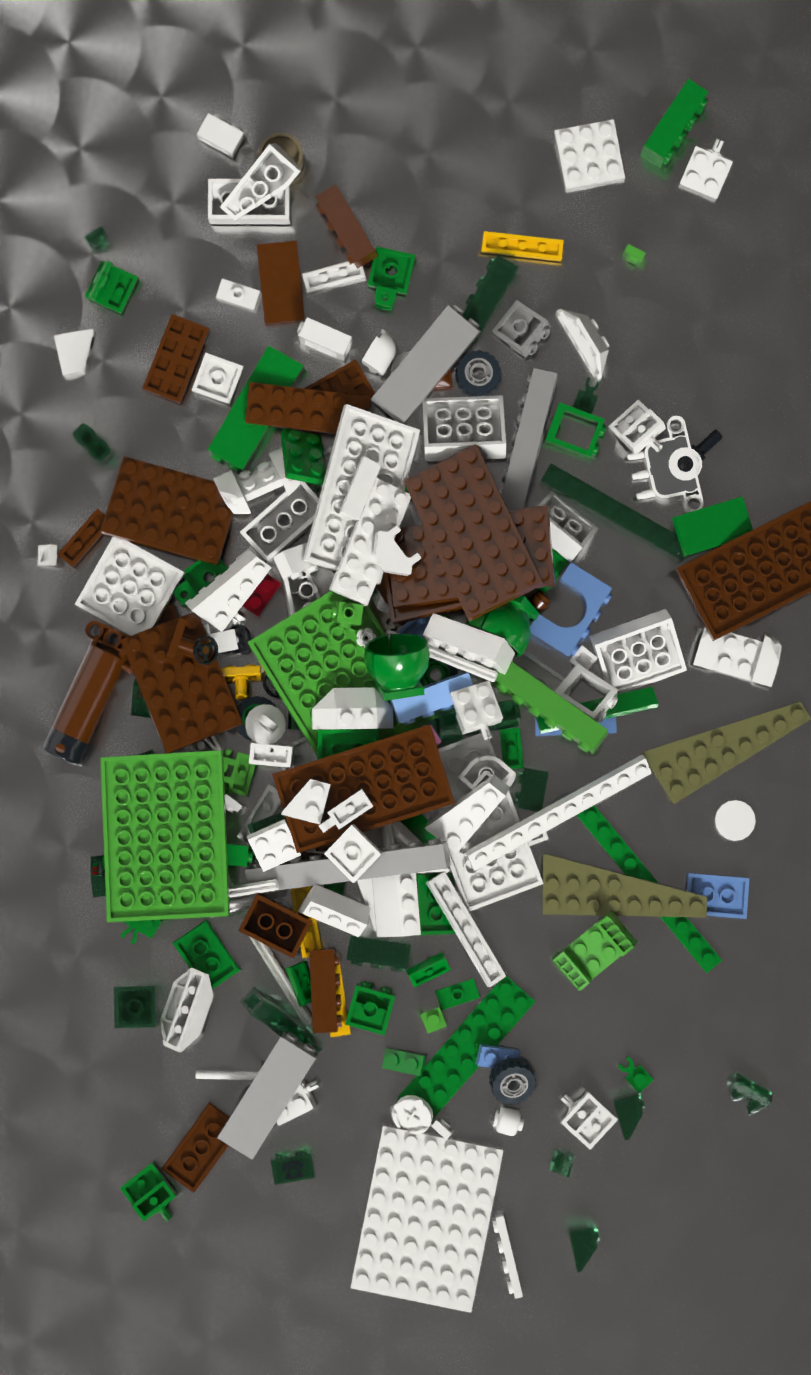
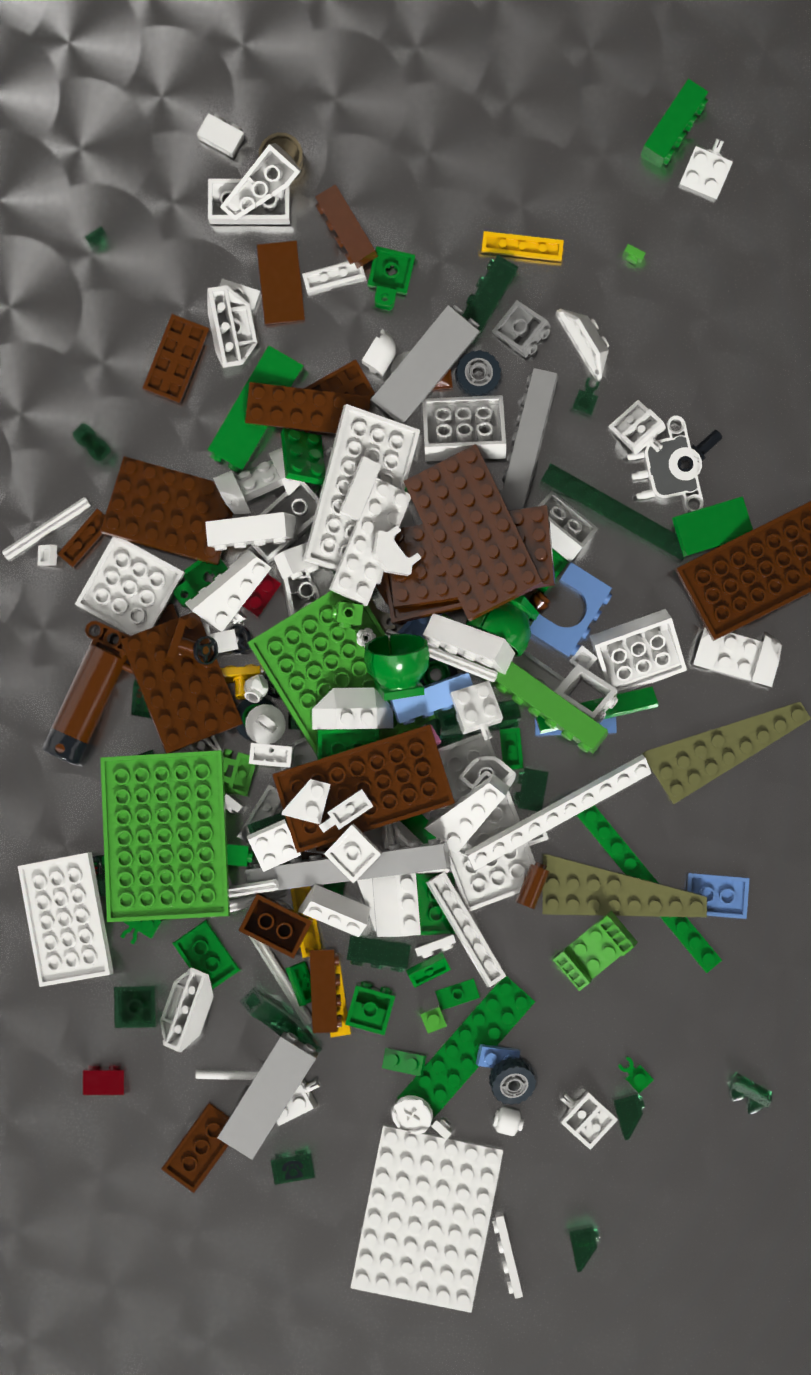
white slope [54,329,94,377] -> none
green plate [84,260,139,315] -> none
green plate [119,1162,177,1222] -> none
white plate [192,352,244,405] -> none
white window [297,317,352,362] -> none
green window [544,402,606,460] -> none
clear green plate [549,1151,575,1177] -> none
white plate [554,119,625,191] -> none
white tile [714,800,756,841] -> none
none -> white axle [2,497,91,560]
none -> white plate [18,852,114,987]
none -> dark red brick [83,1065,126,1095]
none -> white wedge [205,512,298,551]
none -> white wedge [207,285,257,368]
none -> white rock [244,674,268,703]
none -> white plate [415,934,456,958]
none -> reddish brown brick [516,862,550,909]

